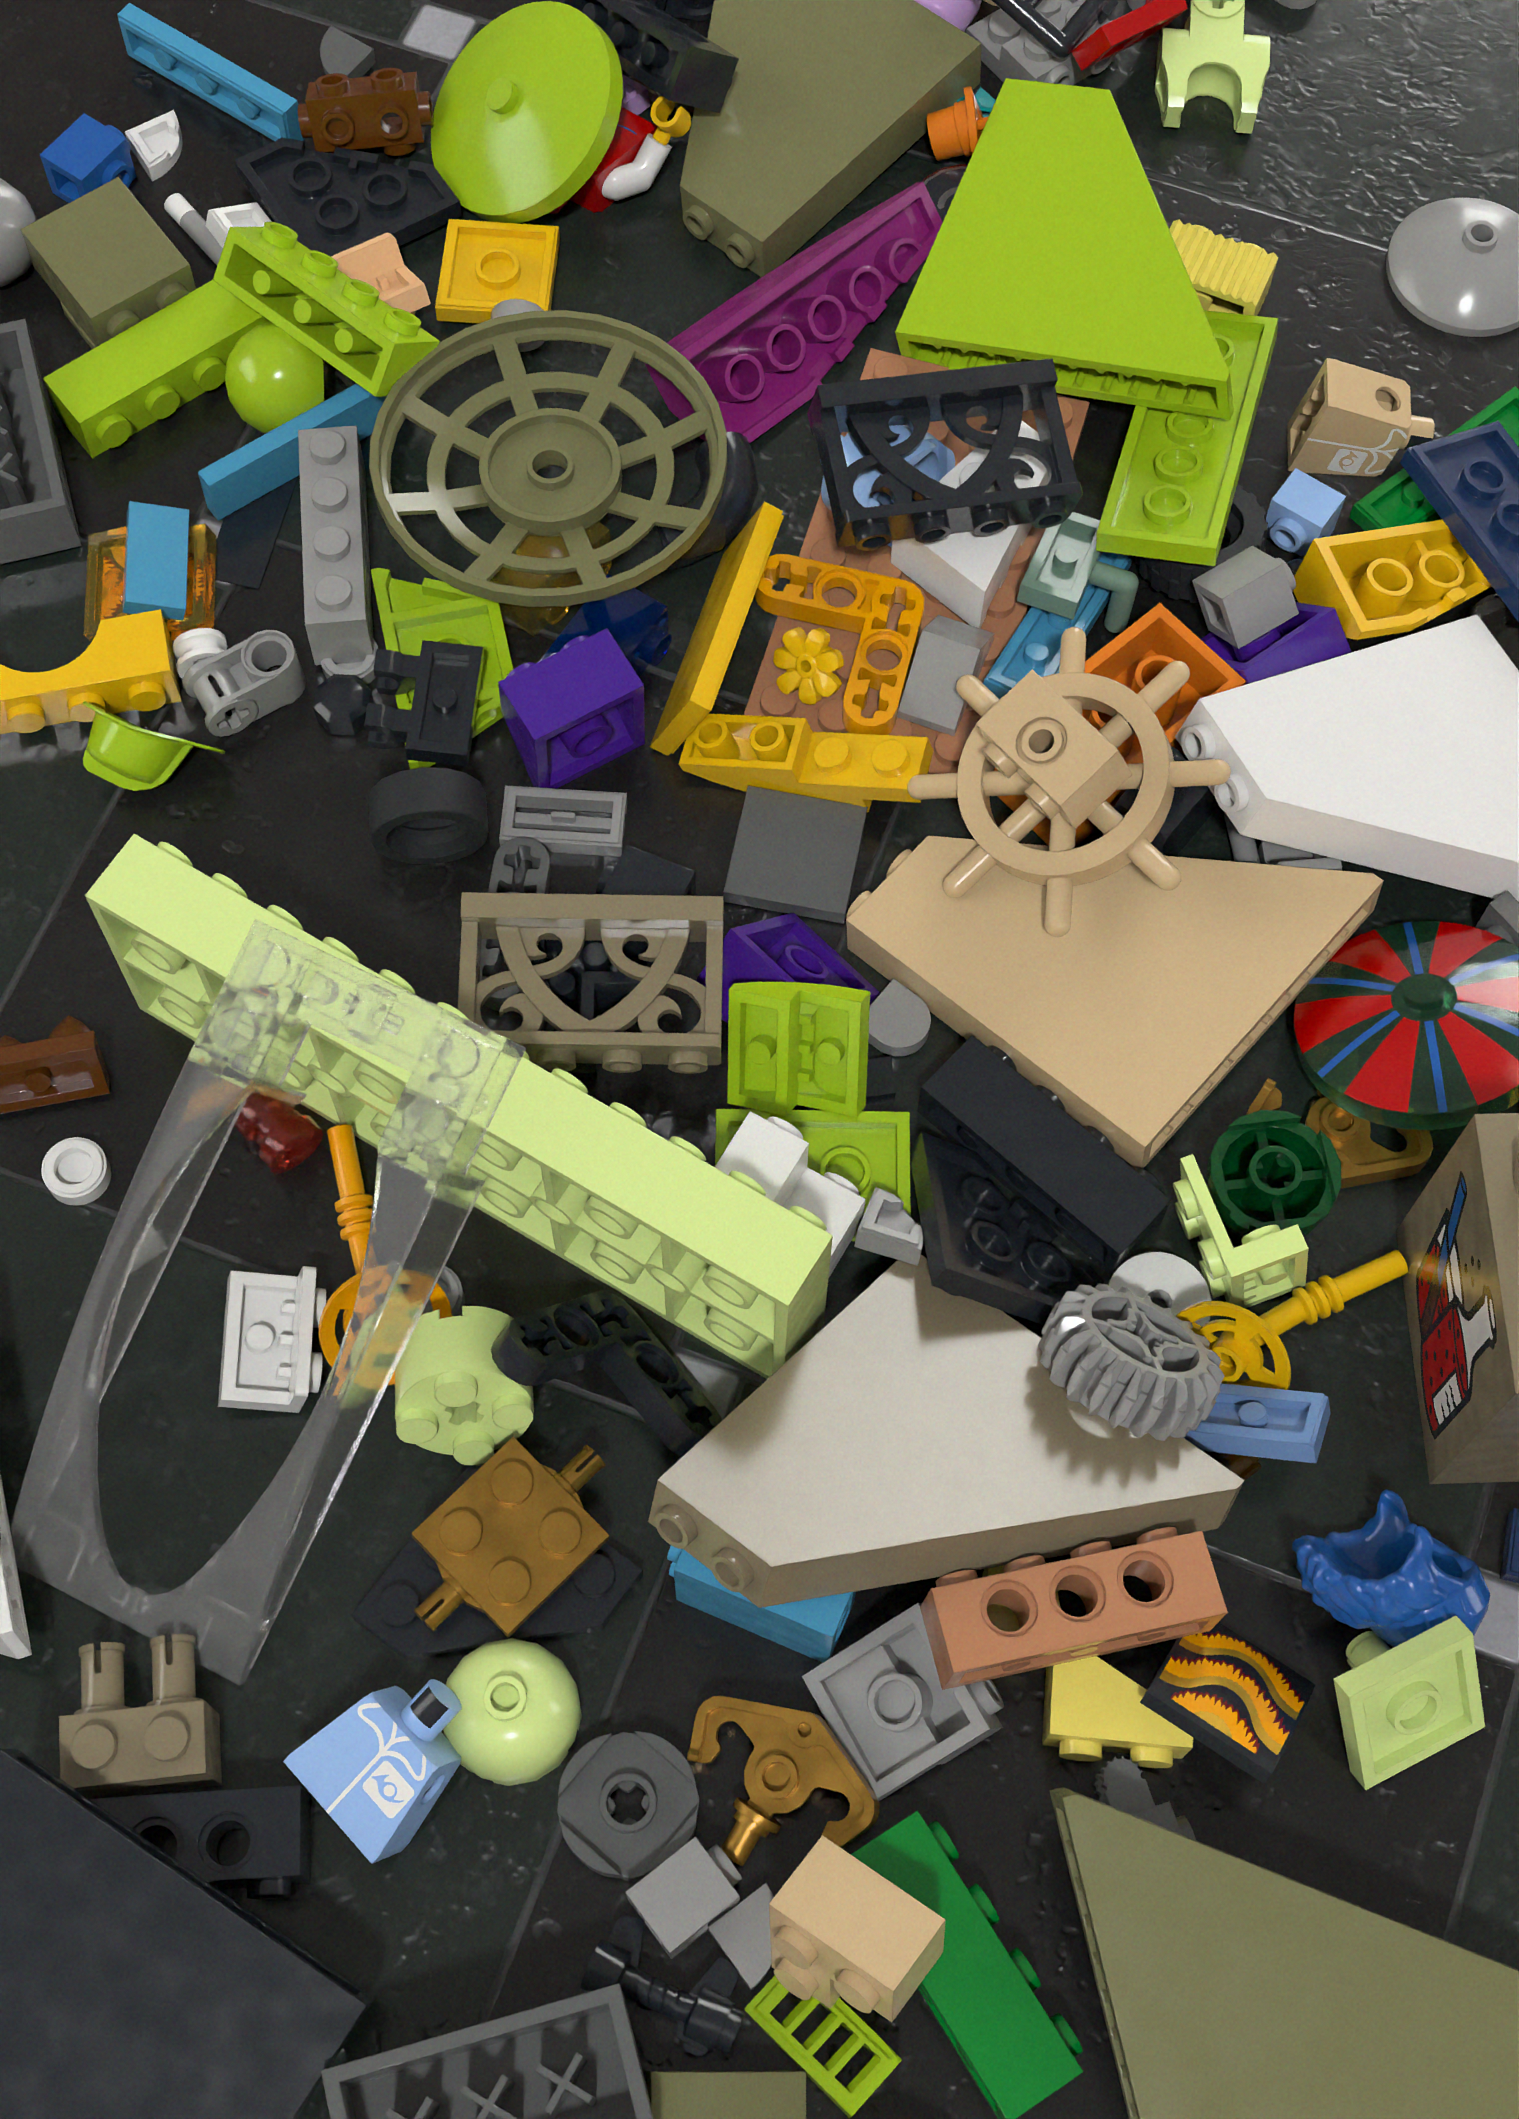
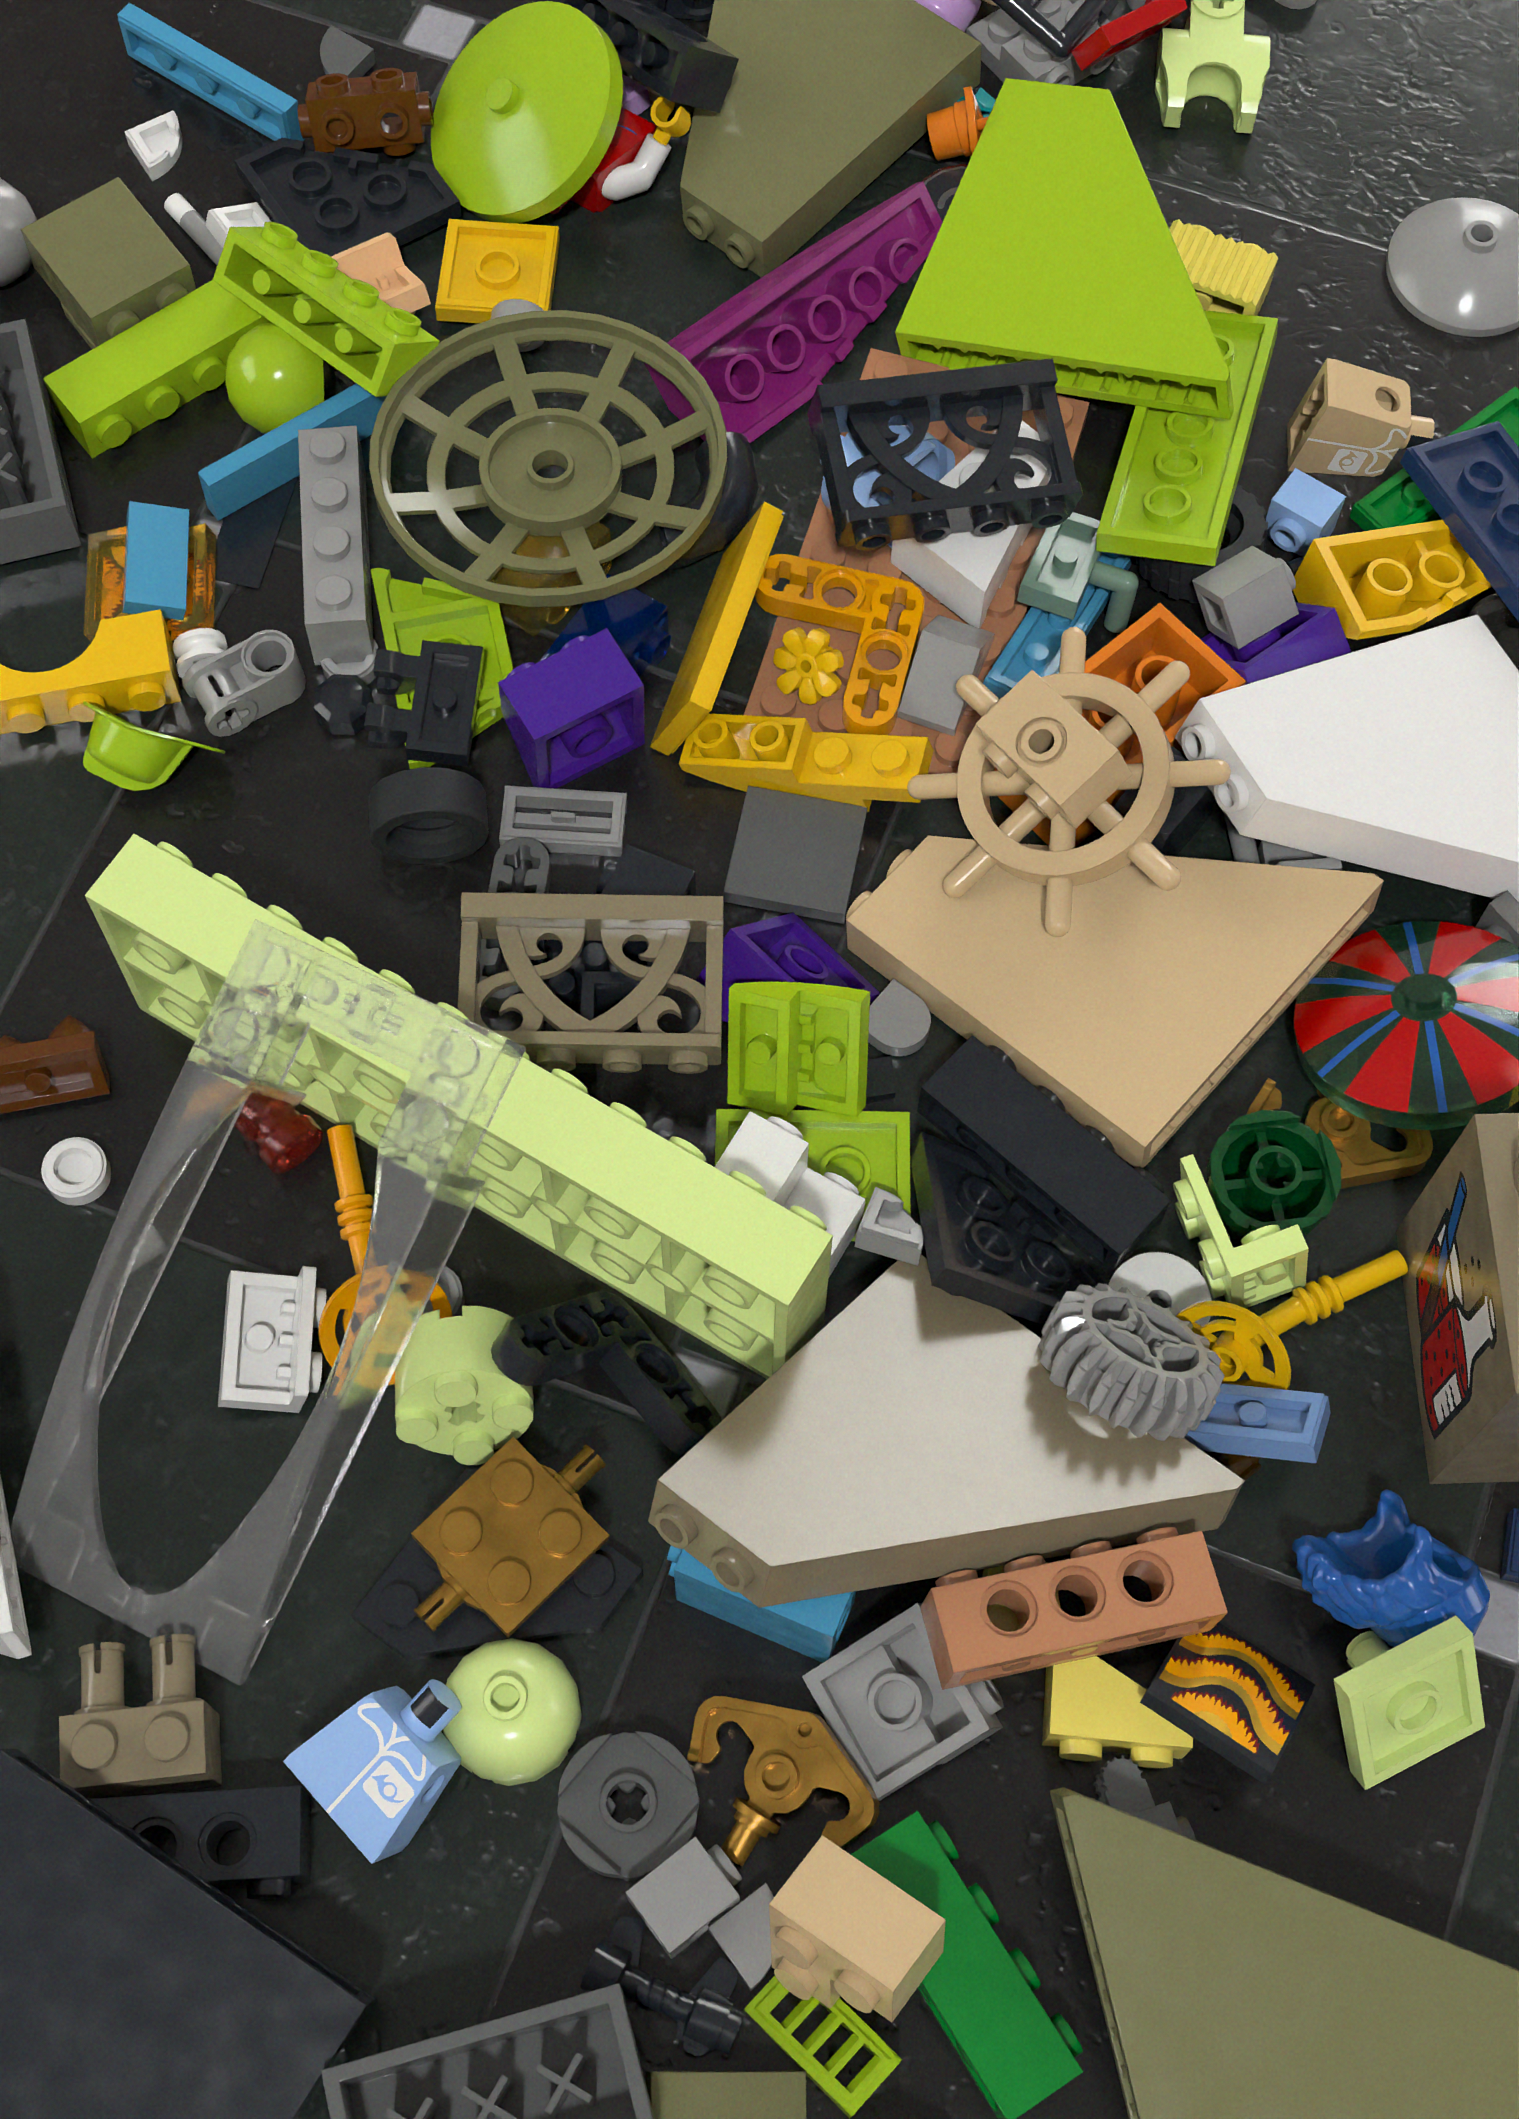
blue brick [40,113,137,203] -> none

